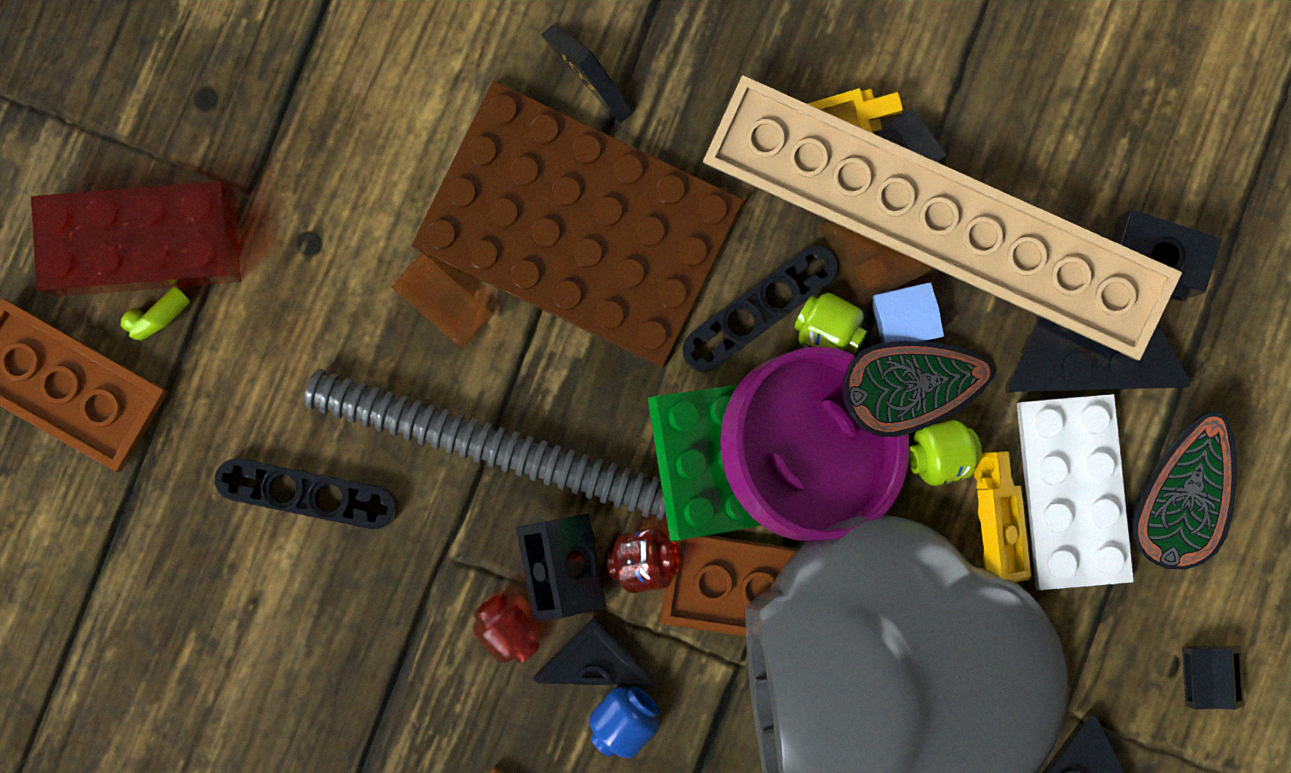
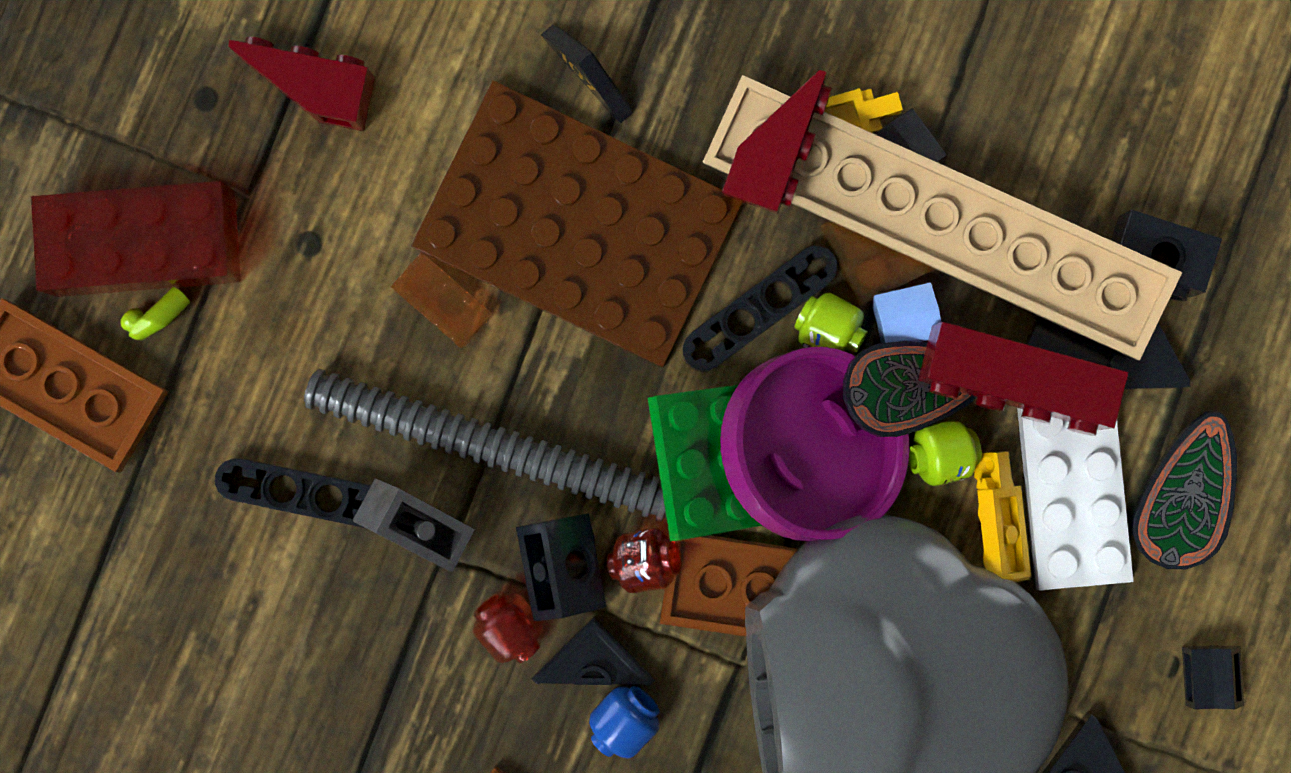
none -> dark red slope [228,37,375,132]
none -> flat silver brick [353,478,475,572]
none -> dark red slope [722,70,832,214]
none -> dark red brick [918,322,1128,436]

